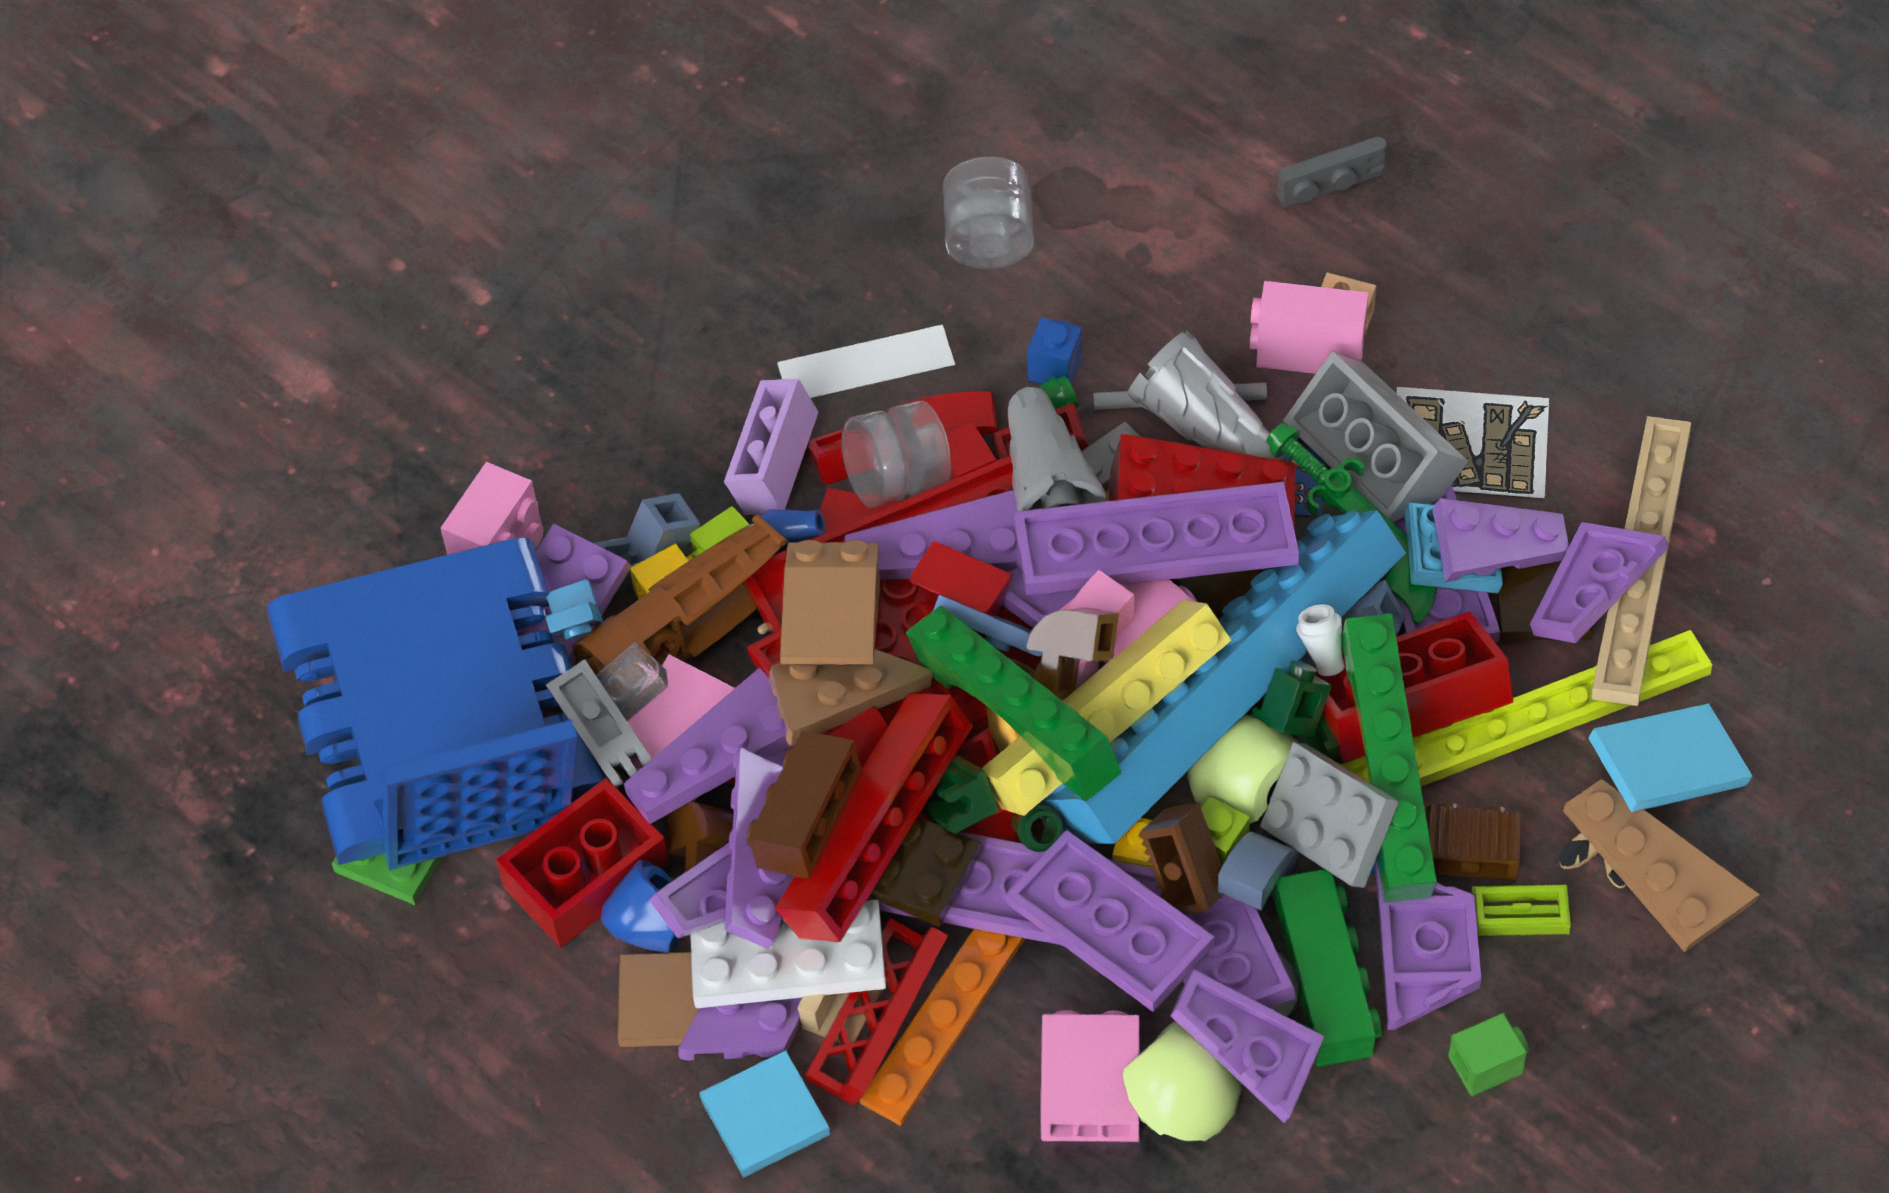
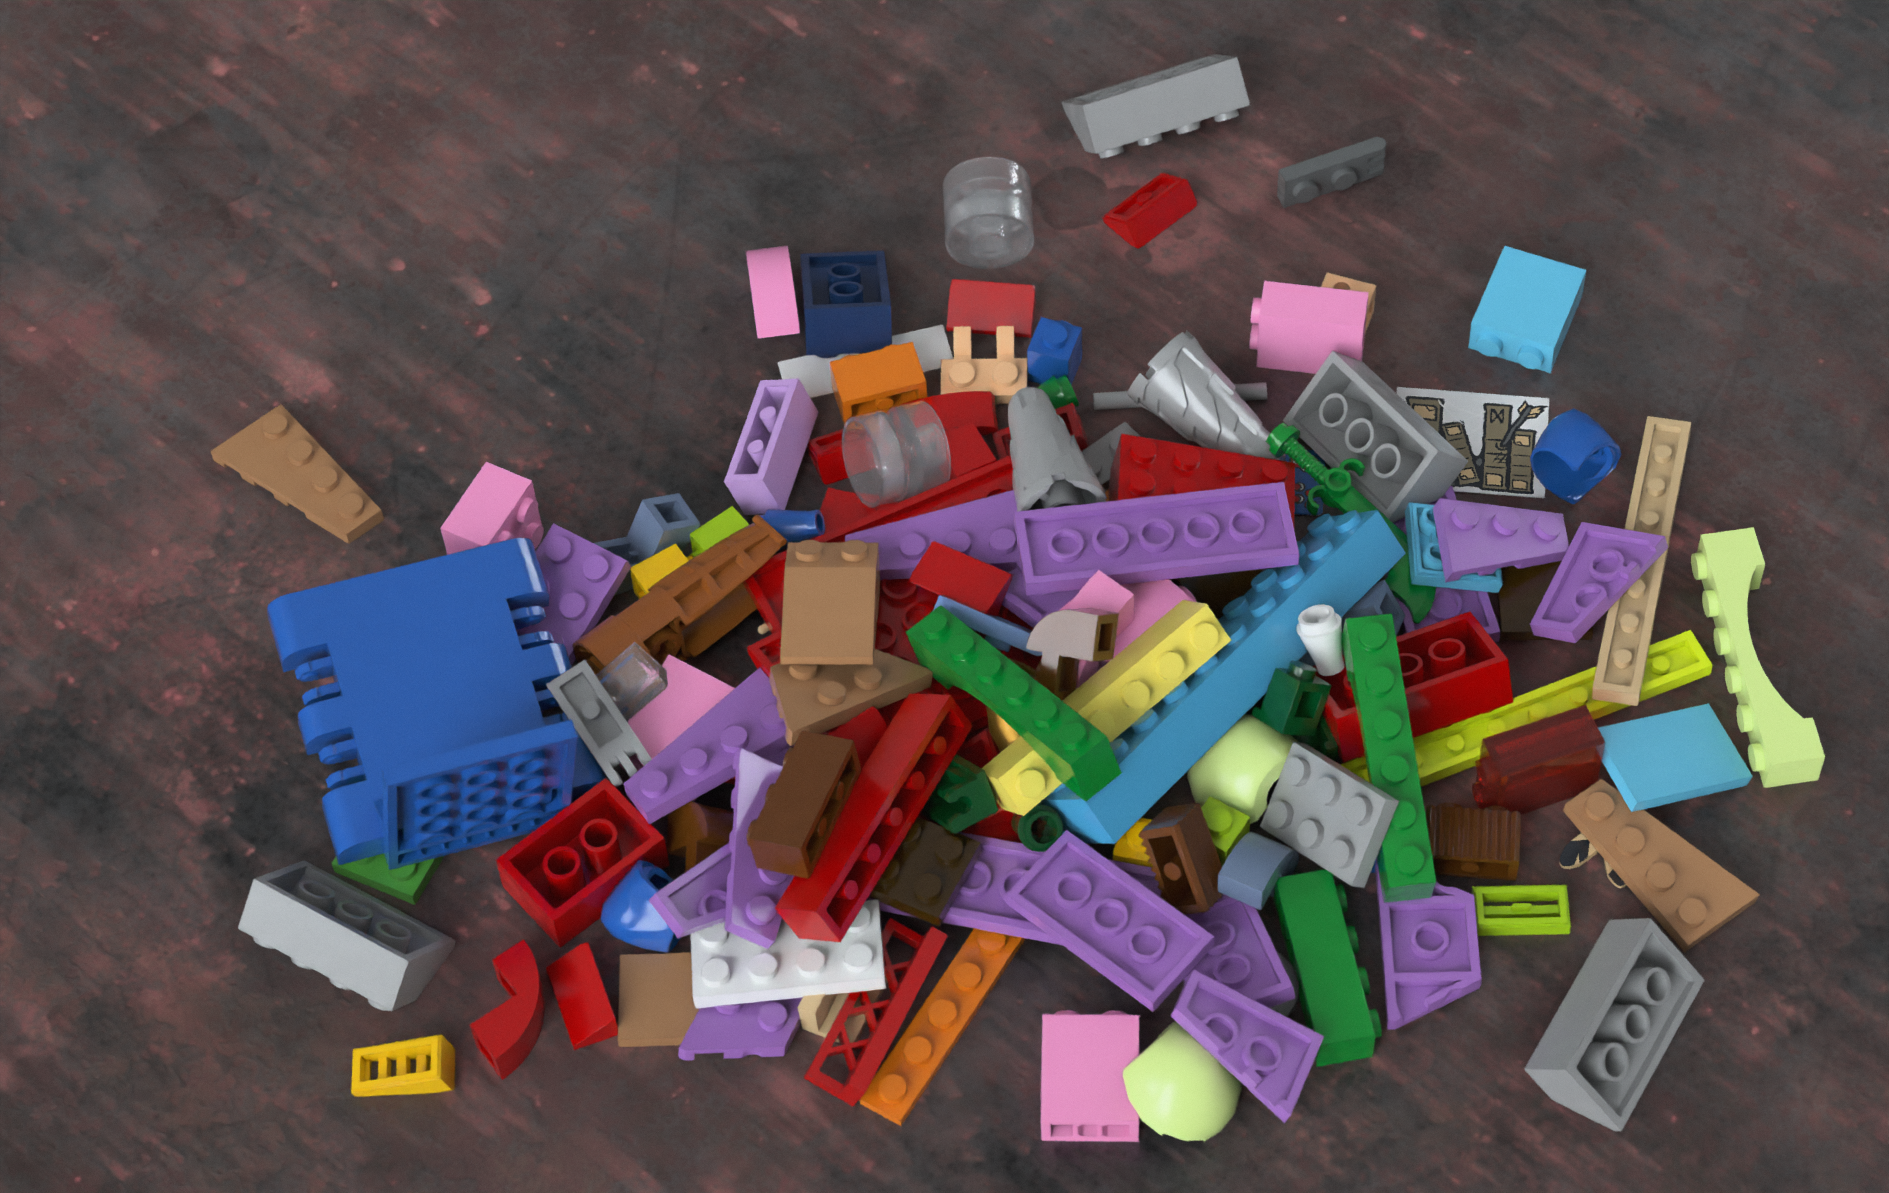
dark azure bracket [545,580,603,641] -> none
medium azure tile [699,1050,830,1178] -> none
bright green brick [1448,1013,1529,1096] -> none
none -> medium nougat wing [211,404,384,544]
none -> light grey slope [238,860,456,1011]
none -> yellow slope [351,1035,455,1097]
none -> red brick [470,939,545,1080]
none -> red slope [546,942,618,1050]
none -> bright pink brick [746,246,800,339]
none -> dark blue slope [800,250,892,358]
none -> orange brick [829,341,927,427]
none -> light nougat plate [941,326,1027,404]
none -> red slope [946,279,1036,338]
none -> light grey slope [1062,54,1250,158]
none -> red slope [1102,173,1197,249]
none -> medium azure brick [1468,246,1587,373]
none -> clear red brick [1472,705,1605,815]
none -> light grey slope [1524,918,1704,1131]
none -> blue piece [1530,408,1622,504]
none -> yellowish green arch [1691,527,1825,788]

